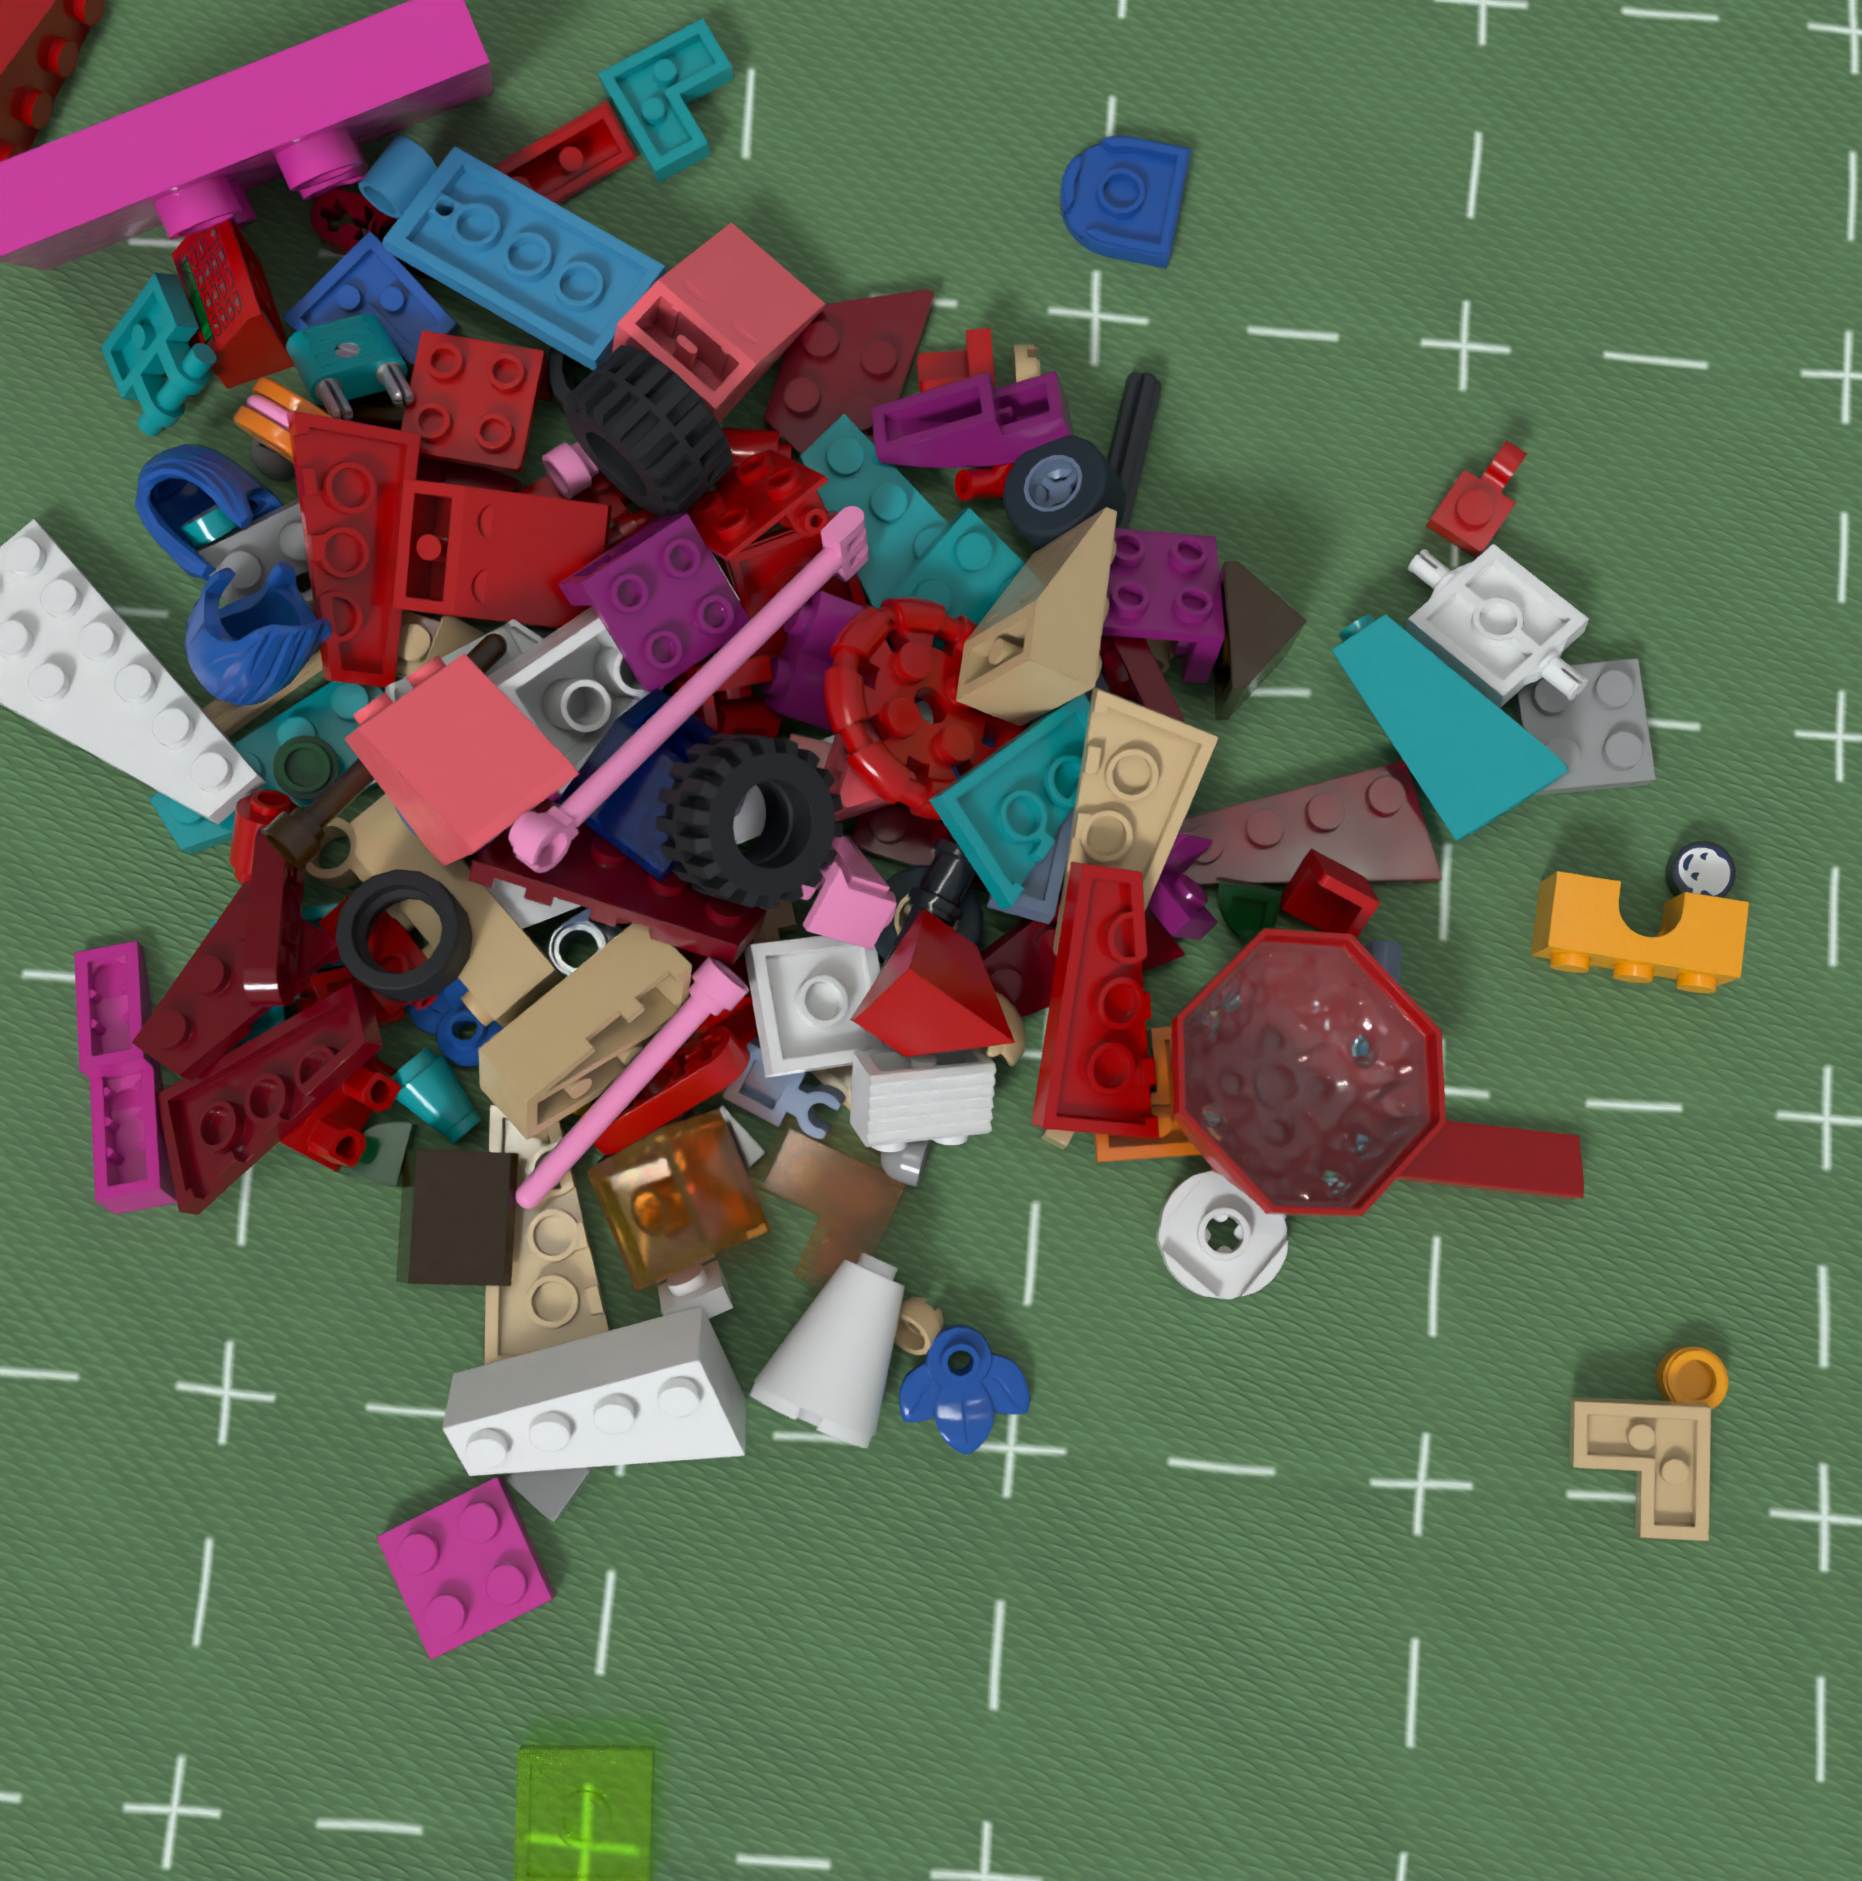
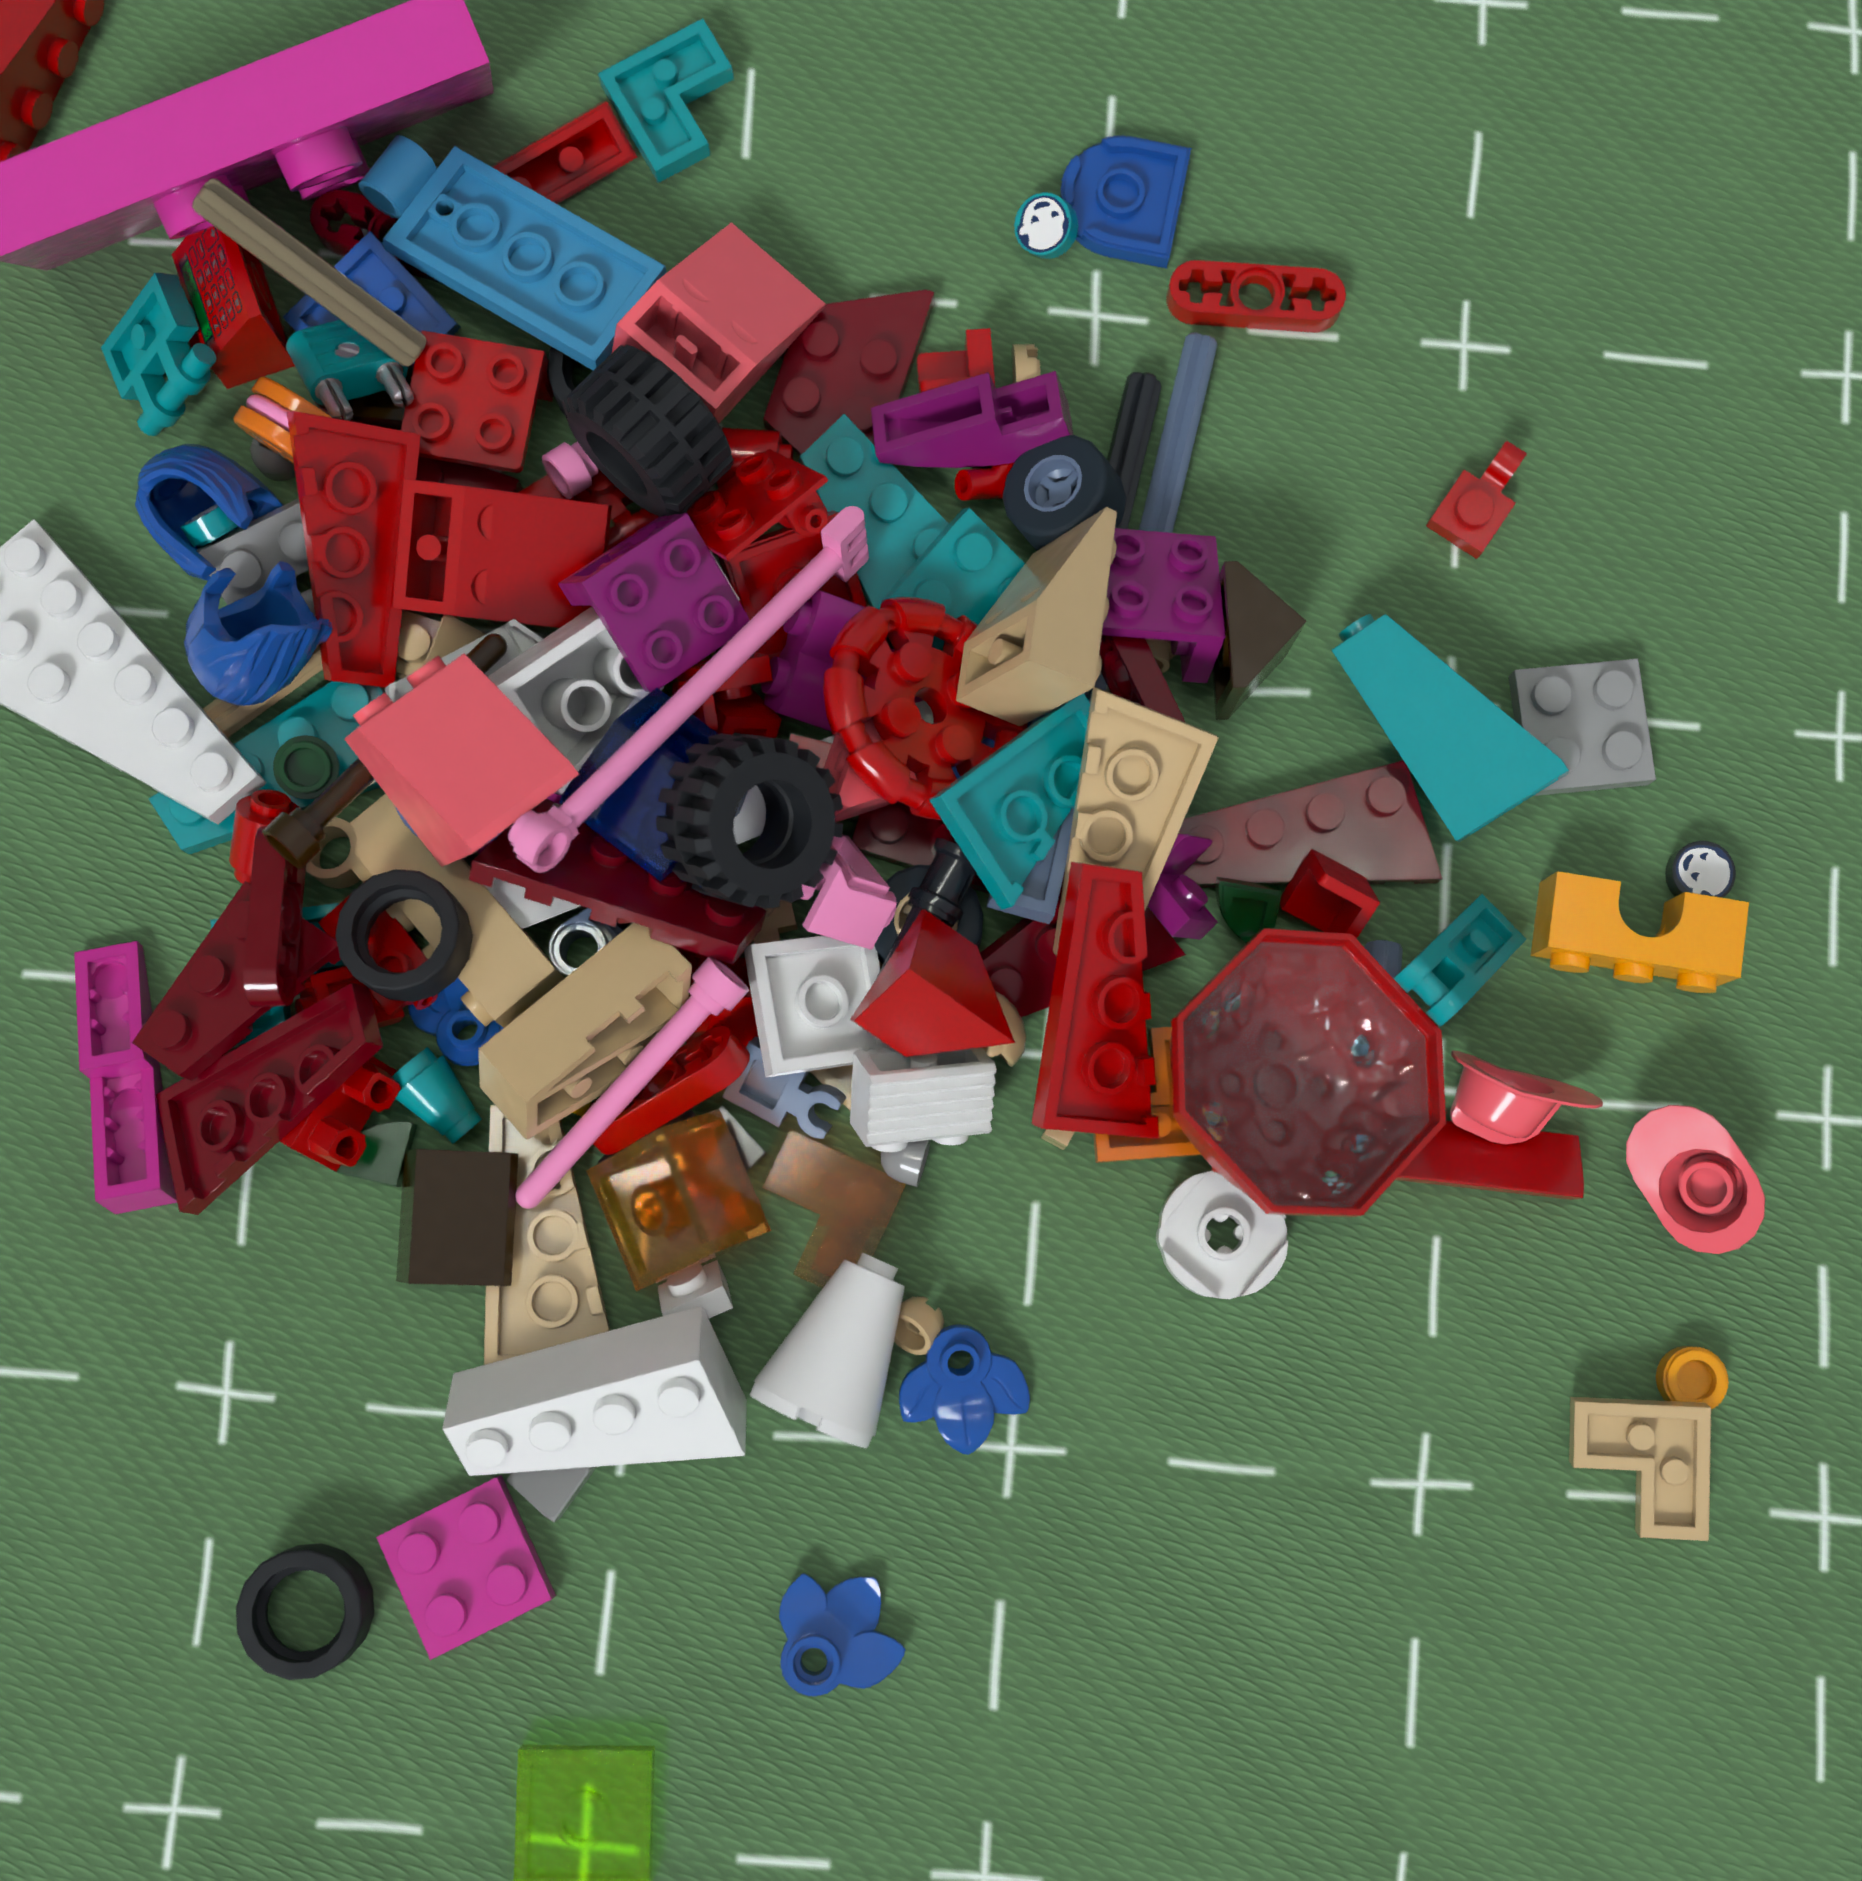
white plate [1405,544,1589,708] -> none
none -> dark tan axle [192,178,427,367]
none -> black tyre [236,1543,374,1680]
none -> blue plate [779,1573,905,1696]
none -> tile [1014,192,1078,259]
none -> sand blue axle [1139,333,1218,533]
none -> red beam [1166,260,1346,333]
none -> teal plate [1393,894,1527,1027]
none -> coral piece [1450,1050,1603,1145]
none -> coral piece [1626,1105,1765,1254]

